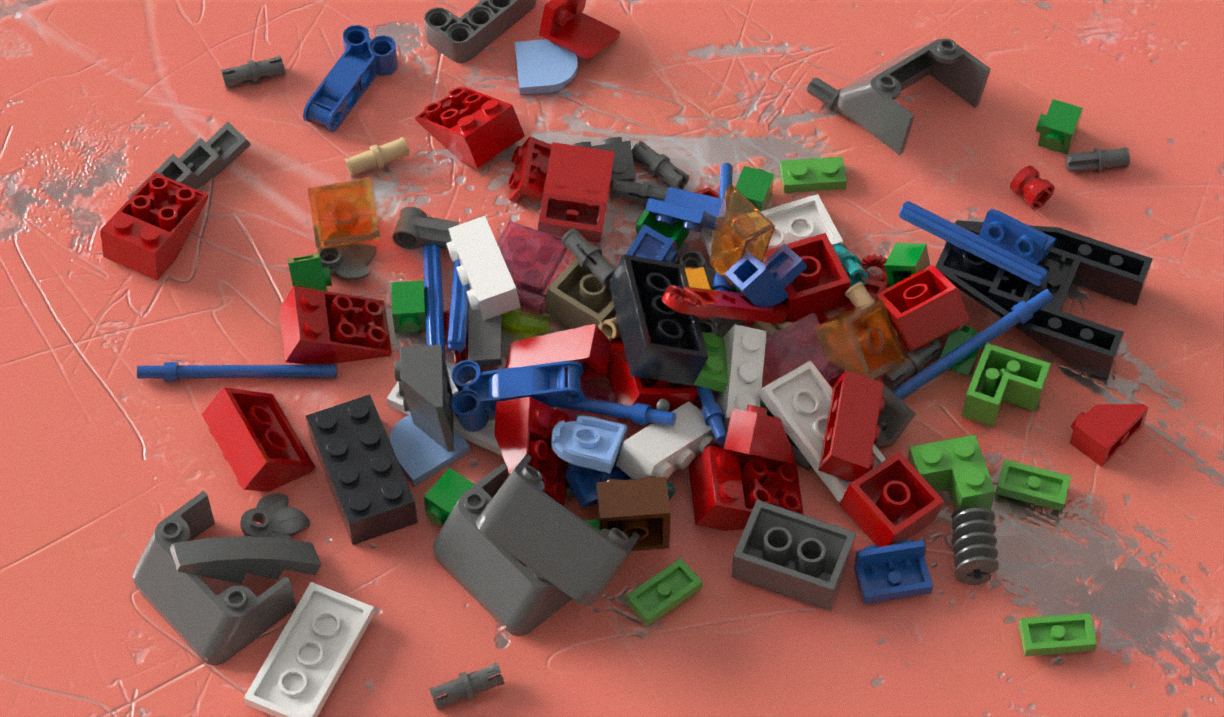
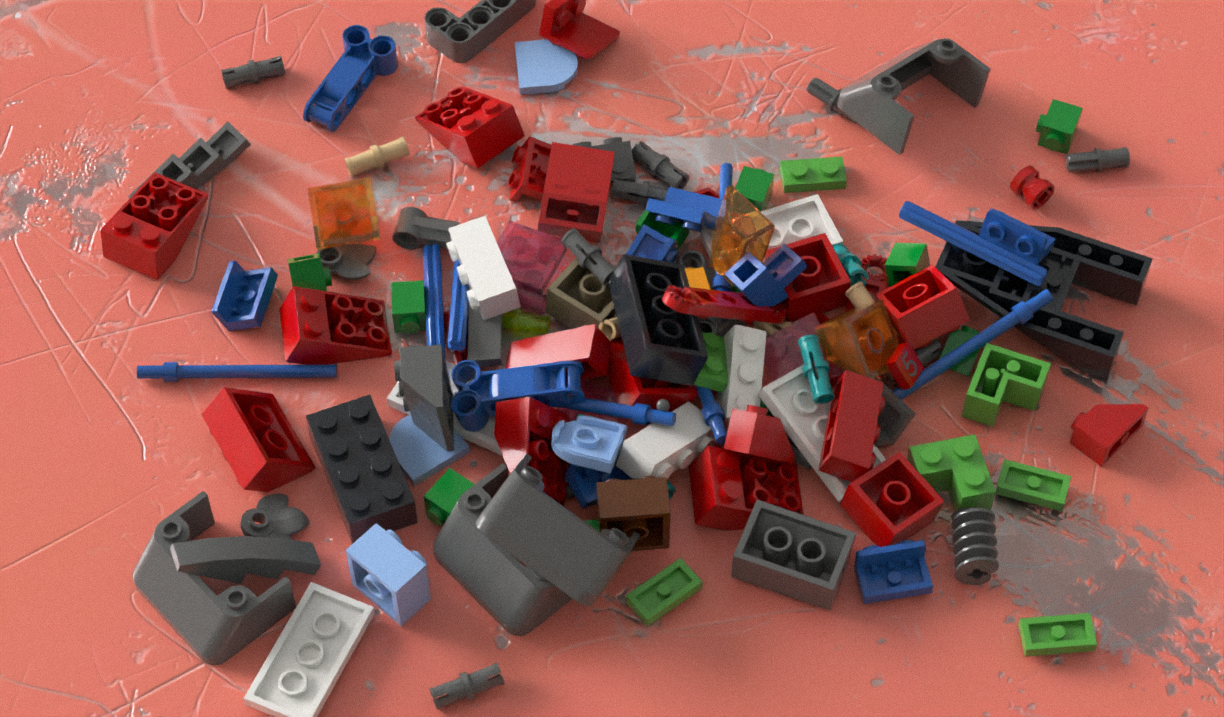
none -> blue bracket [212,261,278,331]
none -> light blue brick [346,523,431,626]
none -> teal pin [798,334,835,404]
none -> red tile [886,342,924,390]

